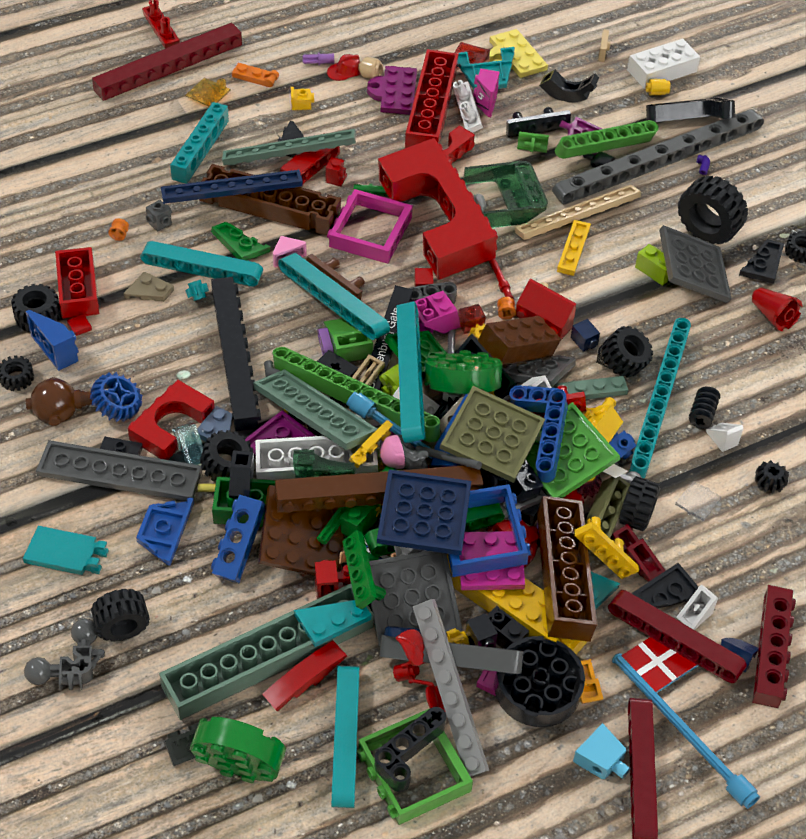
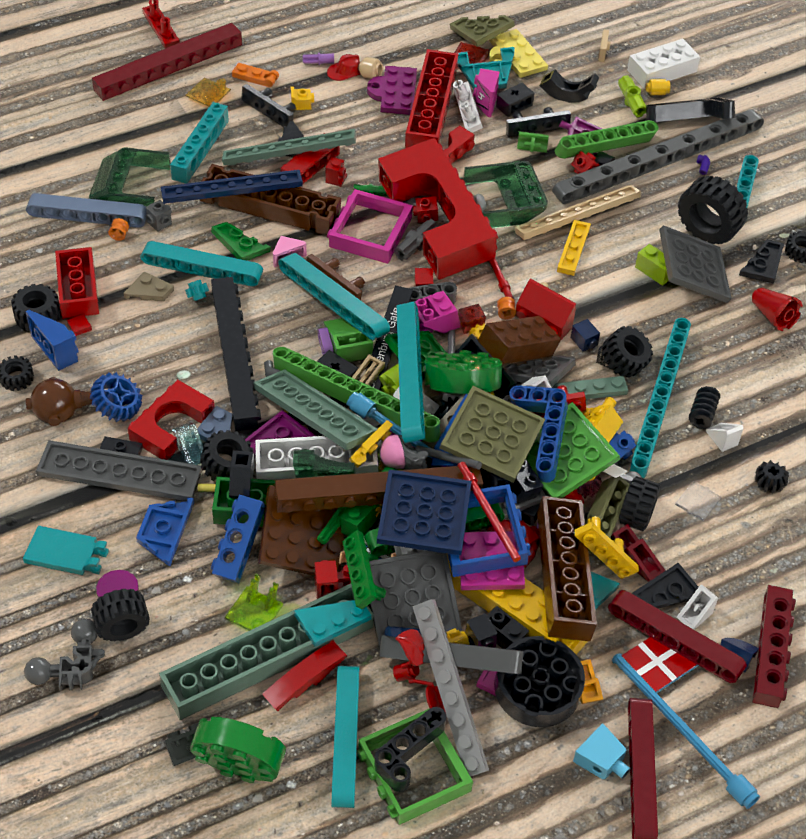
none -> sand blue beam [26,193,147,228]
none -> clear green windscreen [89,147,171,207]
none -> magenta tile [96,569,139,598]
none -> clear neon green plate [225,573,283,631]
none -> black plate [241,84,296,127]
none -> dark grey piece [394,219,439,261]
none -> red brick [413,196,439,223]
none -> olive plate [450,15,515,47]
none -> red bar [458,462,521,562]
none -> black brick [496,82,535,117]
none -> red brick [571,151,601,174]
none -> lime piece [618,75,646,117]
none -> teal beam [737,155,759,208]

